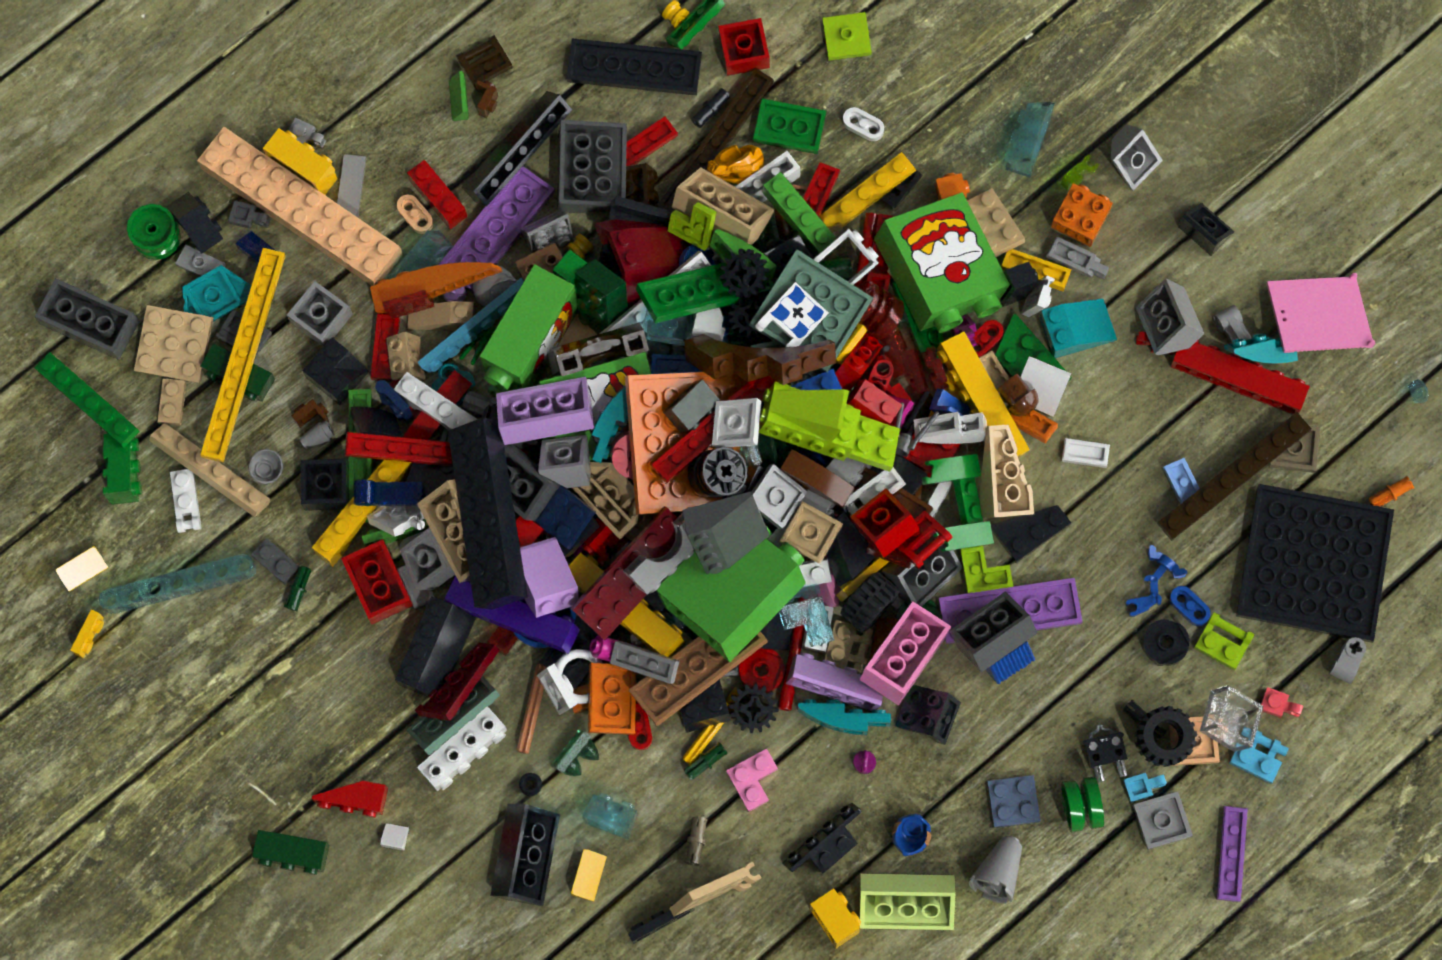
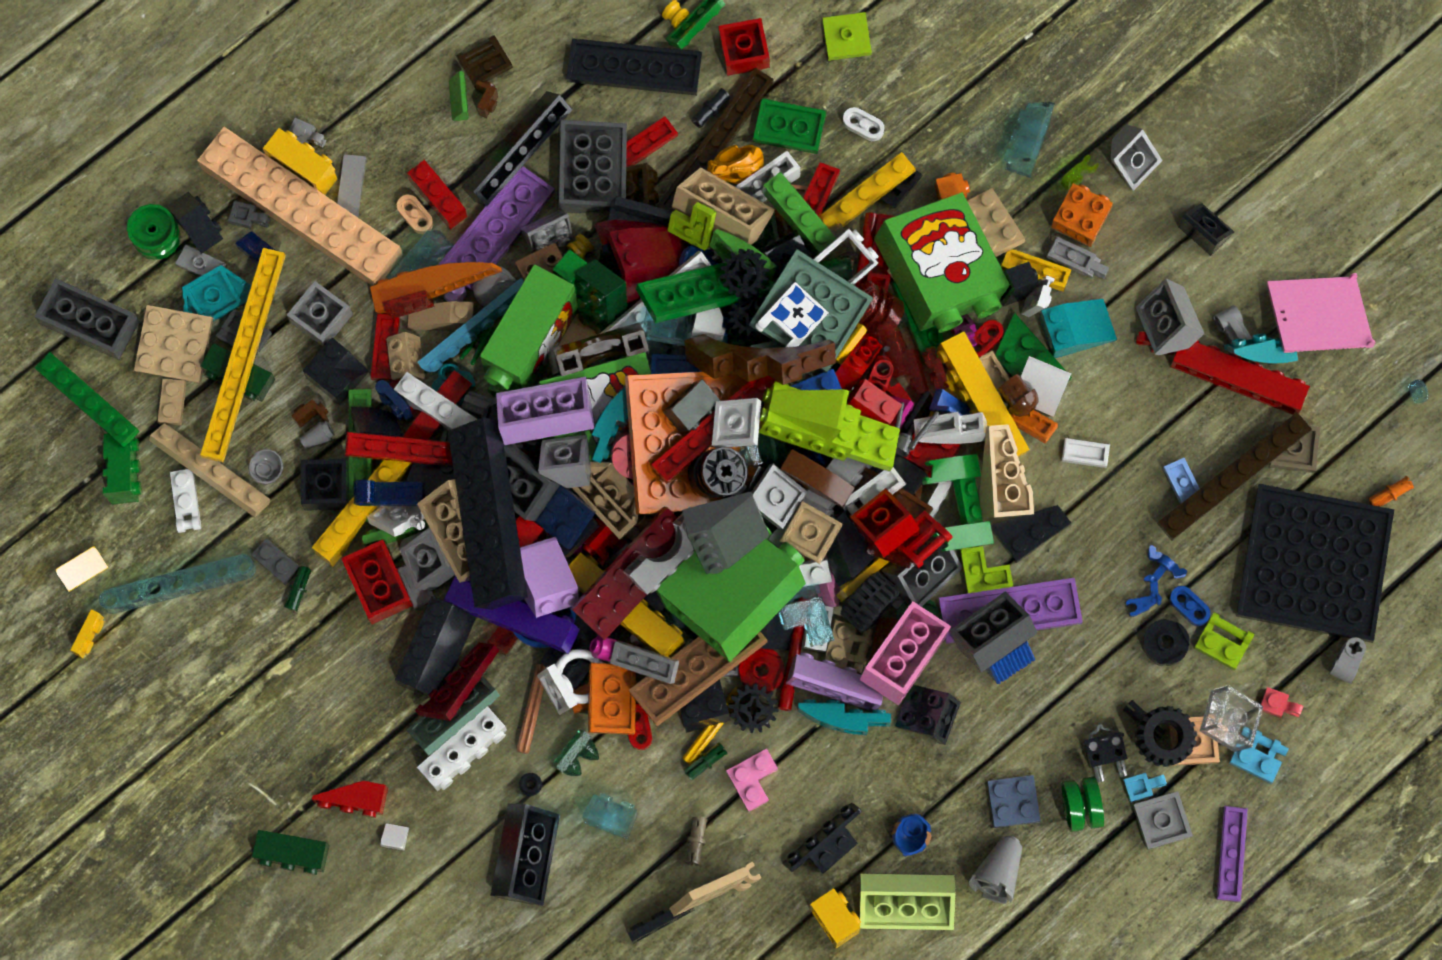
yellow slope [571,849,607,902] -> none
magenta tile [853,750,876,774] -> none

